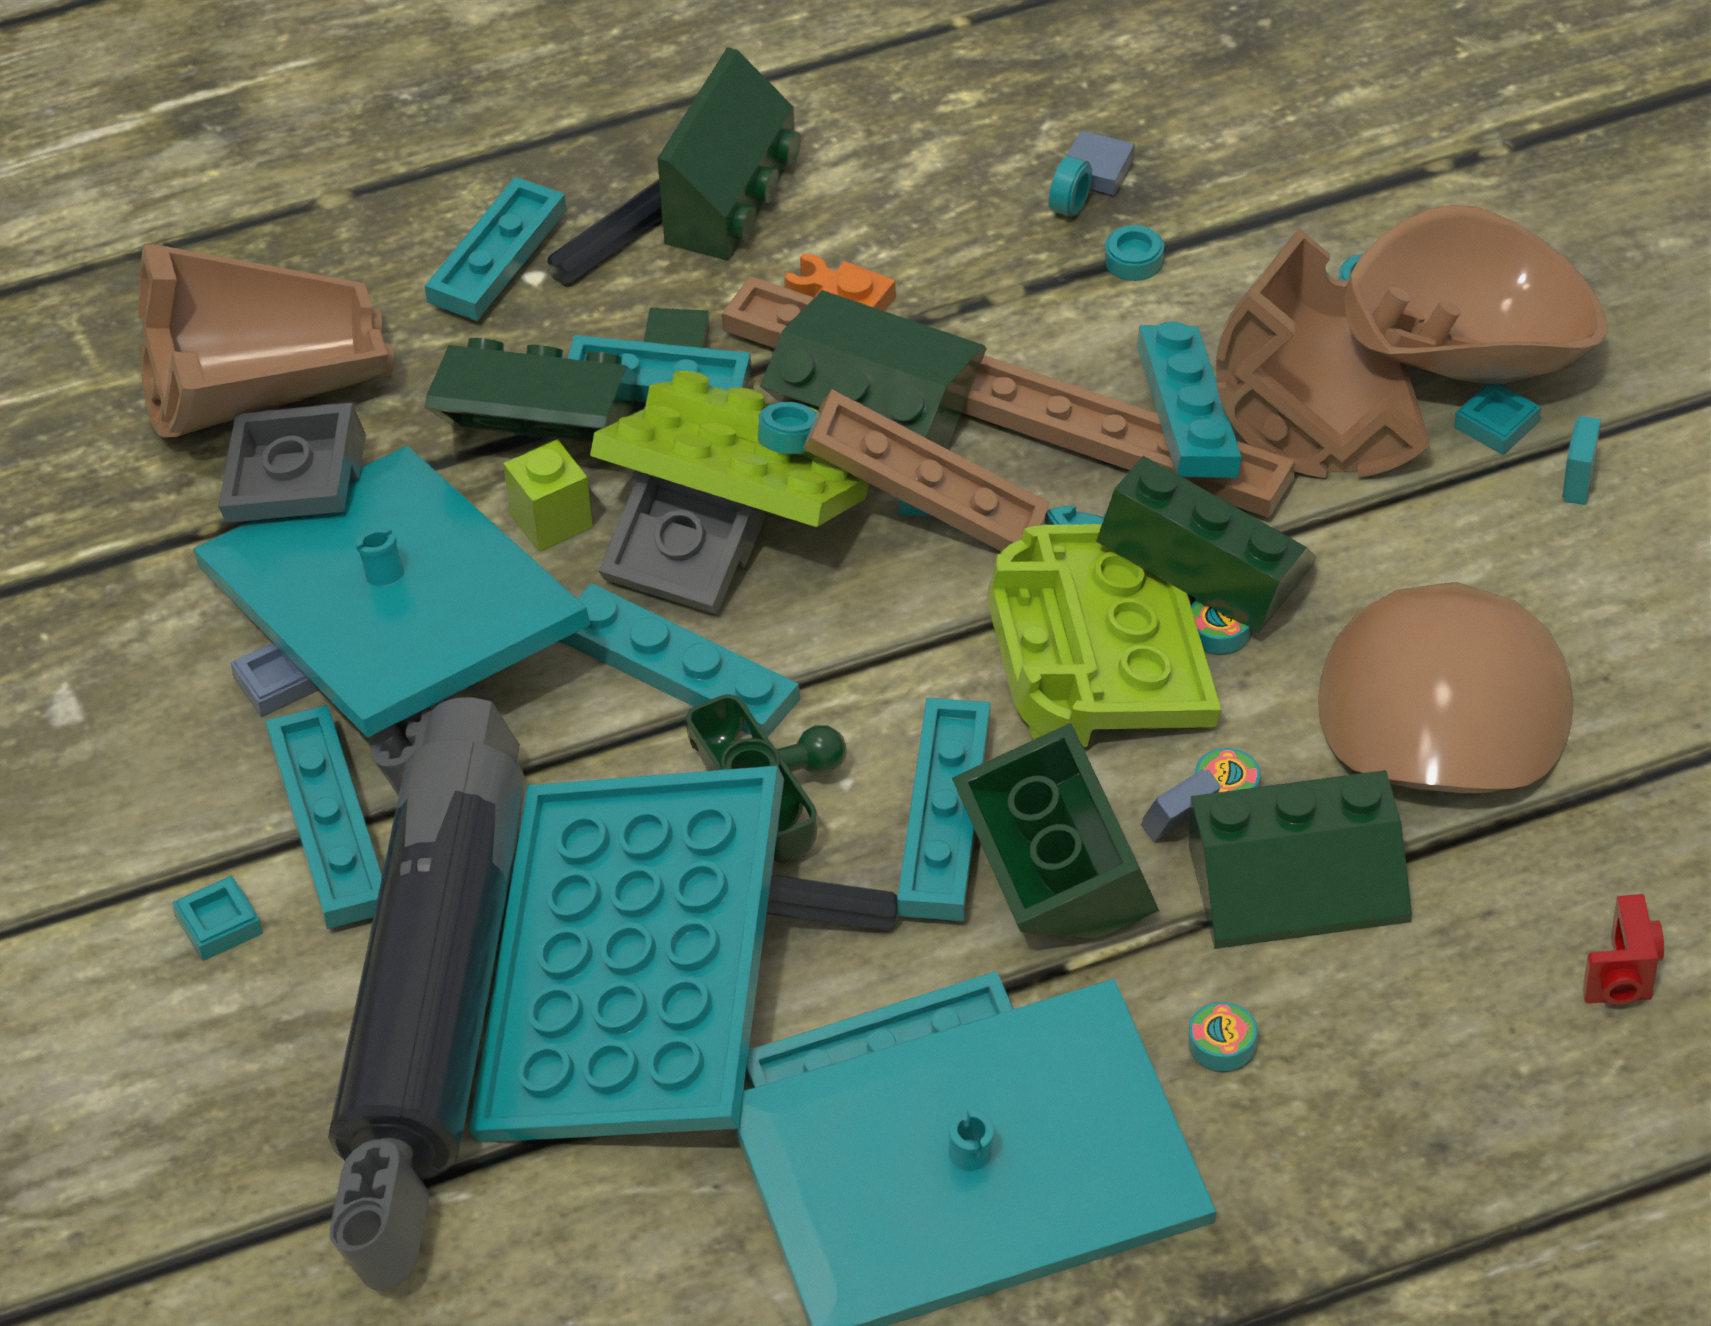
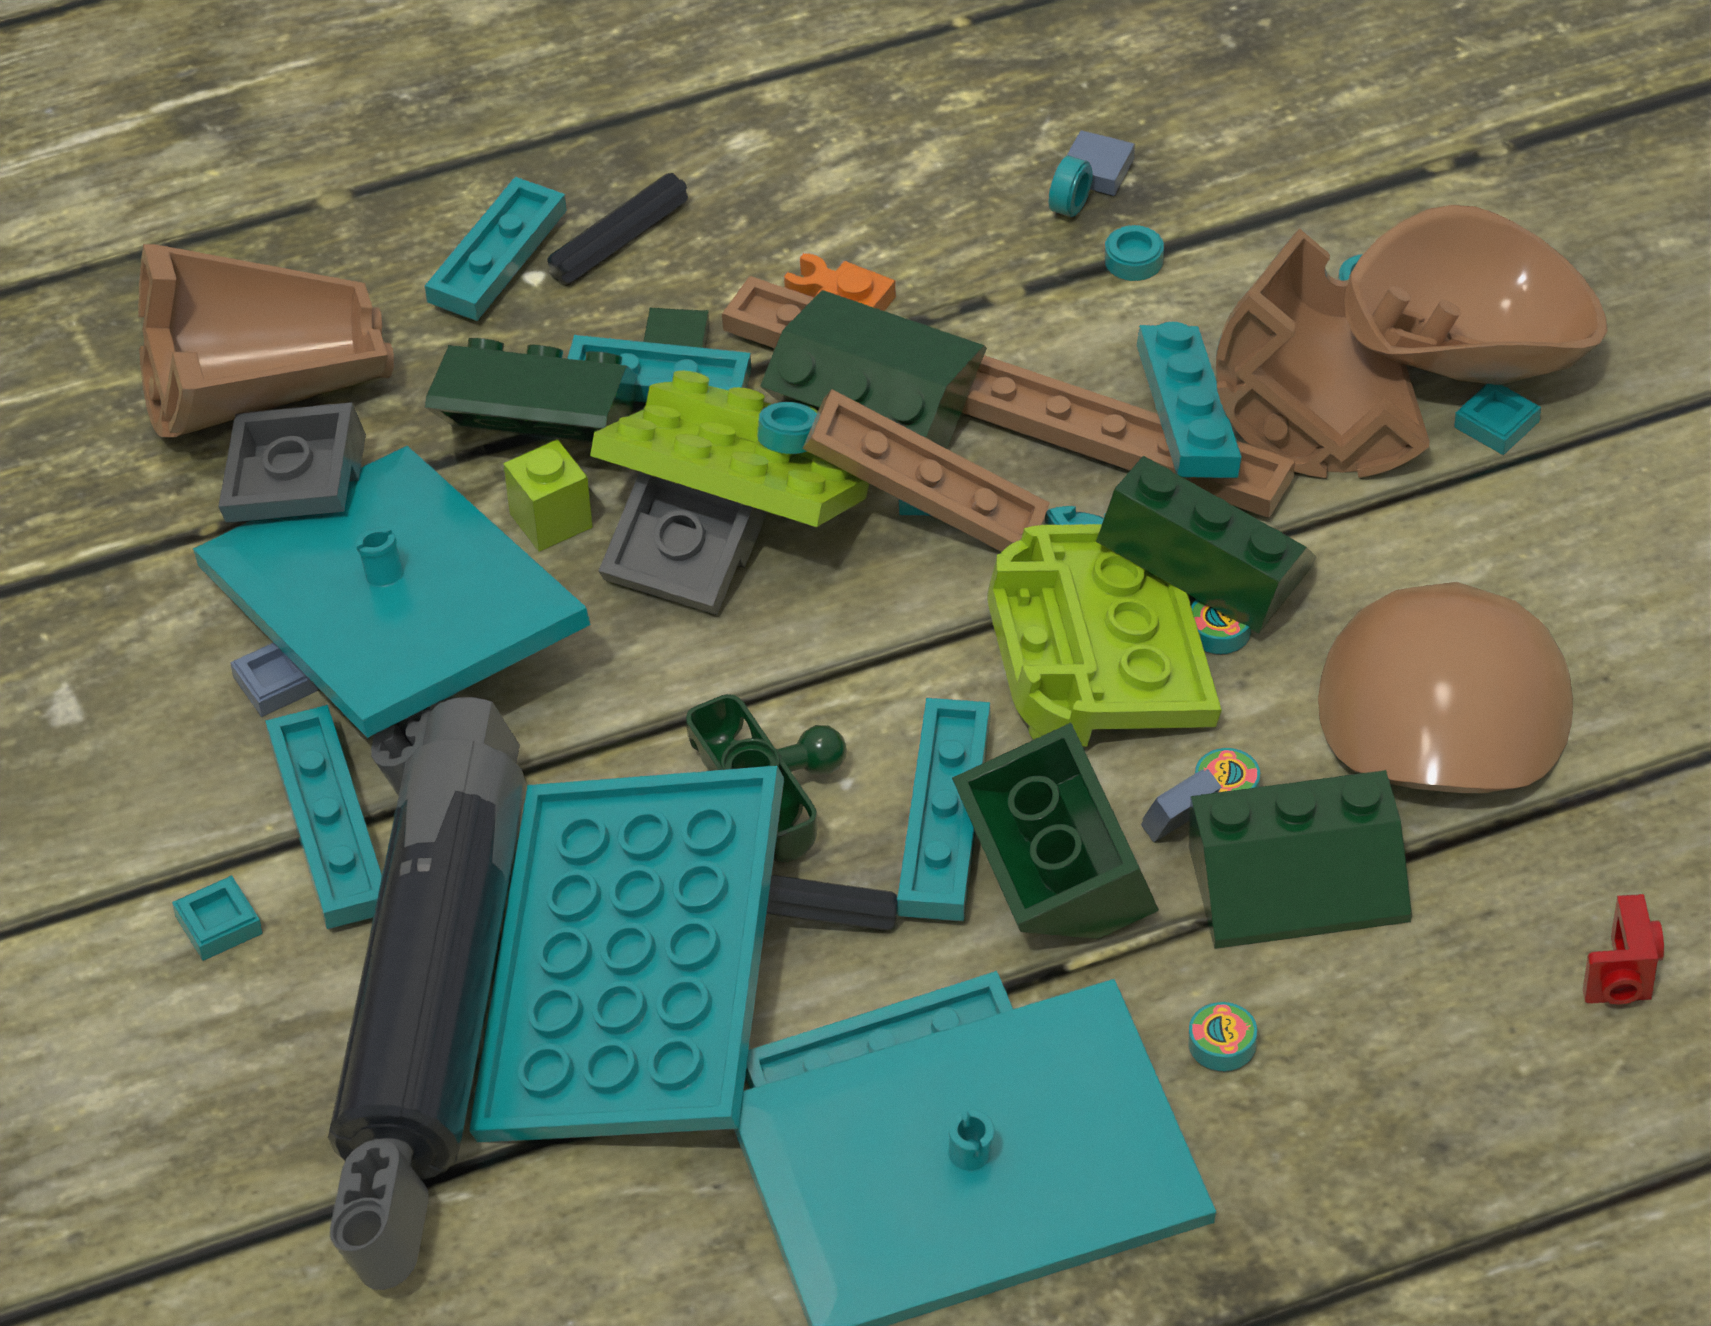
teal plate [560,583,800,737] -> none
dark green slope [657,47,801,261] -> none
teal tile [1562,416,1601,505] -> none

